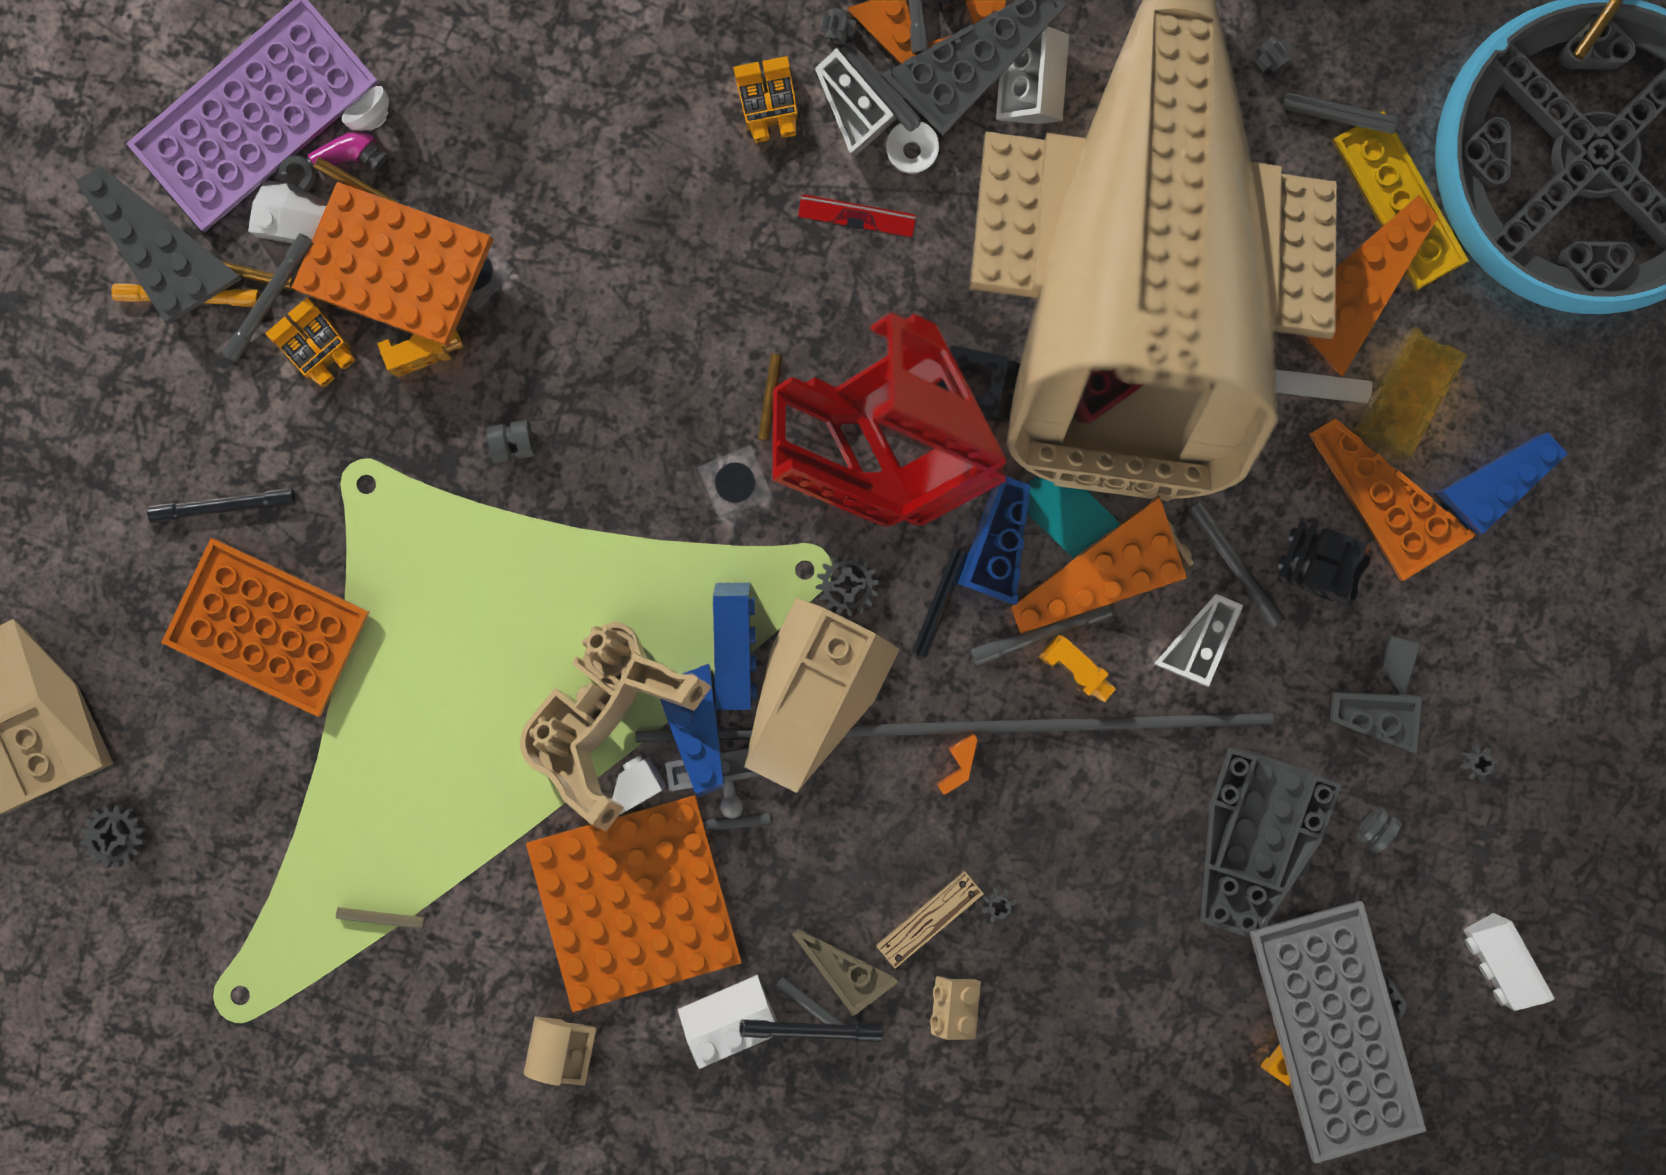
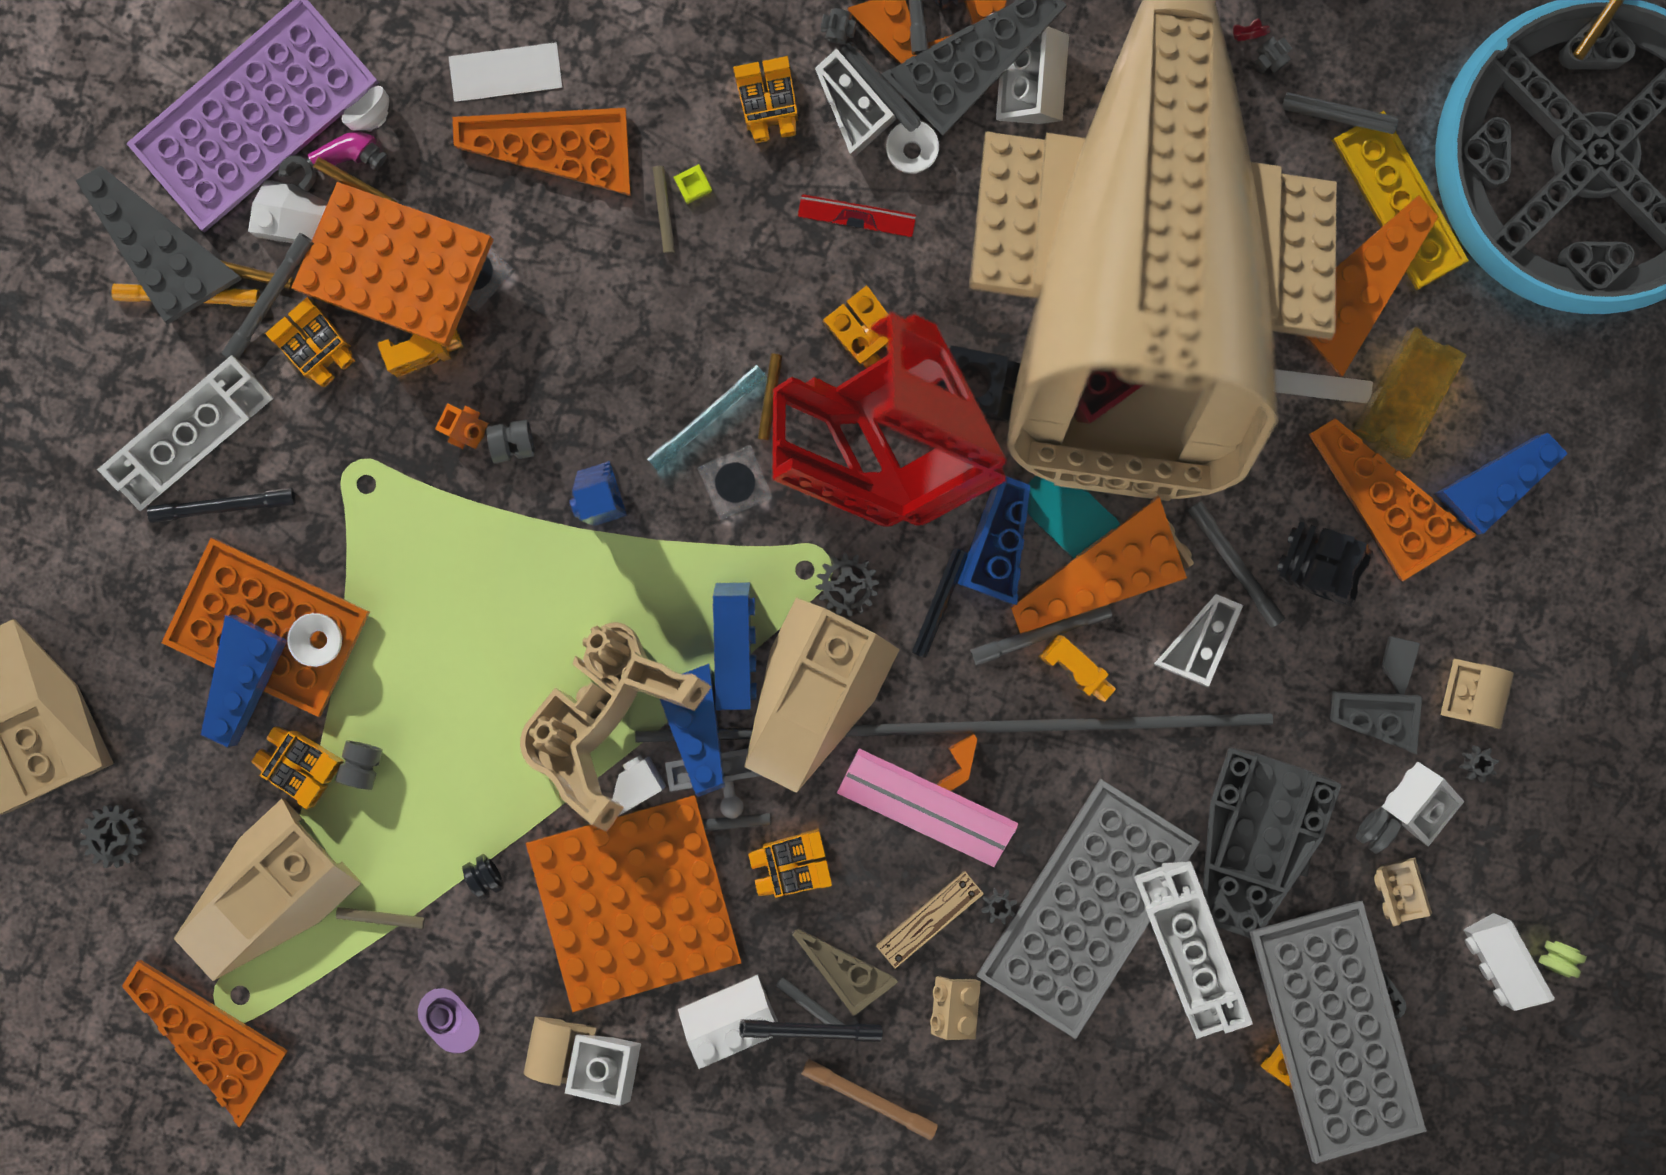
none -> white slope [97,355,274,511]
none -> orange wing [122,960,288,1128]
none -> tan wedge [174,798,362,981]
none -> blue wedge [201,615,287,747]
none -> light orange hips [251,726,345,809]
none -> white piece [287,613,342,667]
none -> dark grey wheel [335,740,383,790]
none -> lavender piece [418,988,480,1054]
none -> orange brick [435,403,489,449]
none -> white sticker [449,42,562,102]
none -> orange wing [452,108,631,196]
none -> black wheel [462,854,504,901]
none -> white slope [565,1034,641,1106]
none -> blue wedge [570,461,628,526]
none -> clear light blue piece [647,364,767,471]
none -> dark tan bar [653,166,675,254]
none -> neon yellow tile [674,164,713,204]
none -> hips [748,829,832,898]
none -> medium nougat piece [801,1059,938,1141]
none -> light orange hips [822,285,888,369]
none -> bright pink tile [837,748,1018,867]
none -> light grey plate [977,779,1200,1039]
none -> white slope [1135,862,1253,1039]
none -> dark red piece [1233,19,1271,41]
none -> tan bracket [1374,858,1432,927]
none -> white slope [1382,762,1464,847]
none -> tan brick [1440,659,1514,730]
none -> yellowish green wheel [1538,941,1587,978]

